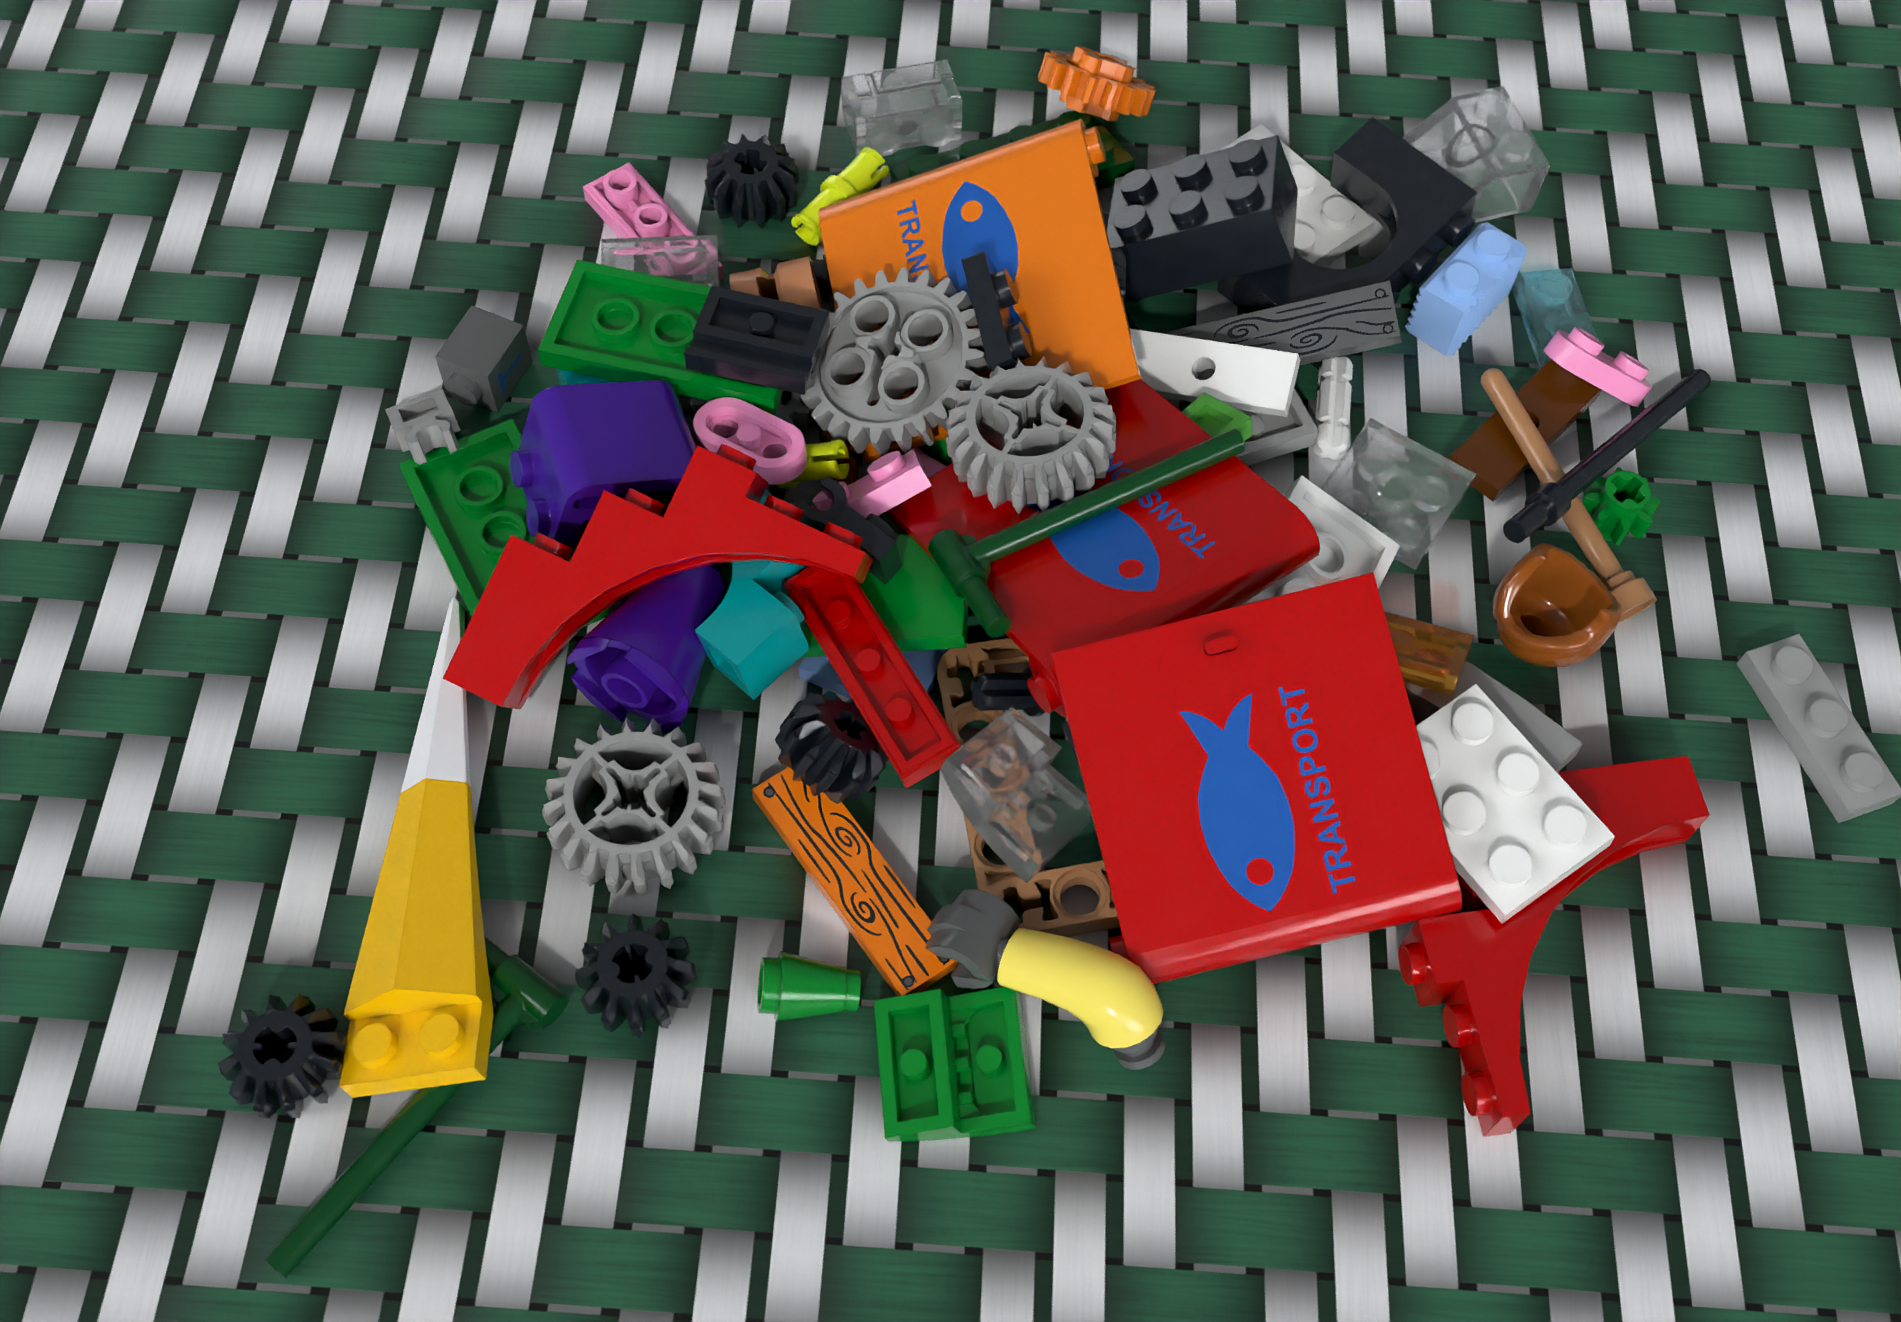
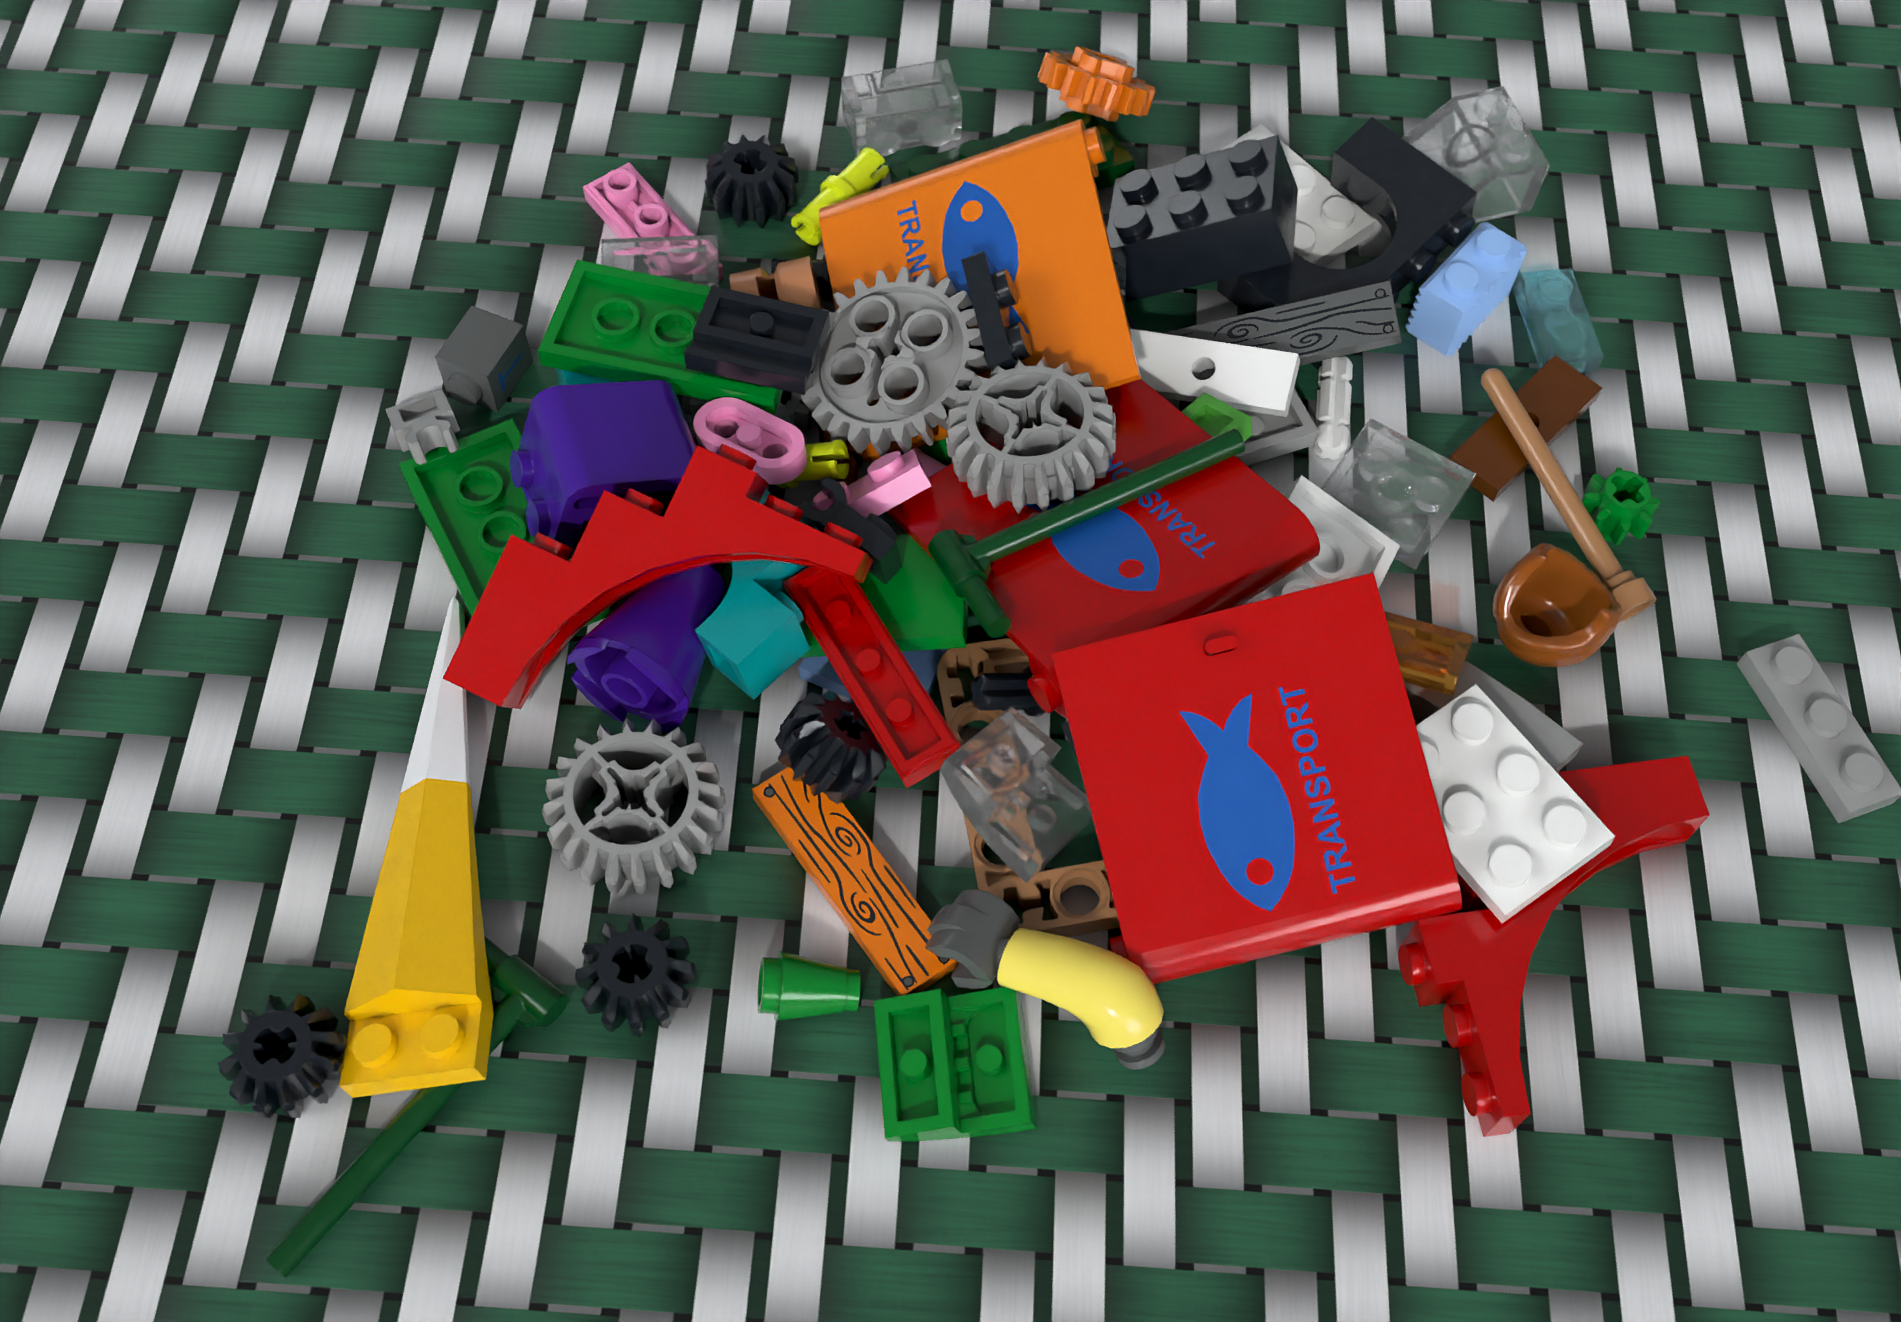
black bar [1503,369,1711,543] -> none
bright pink plate [1544,326,1653,407] -> none

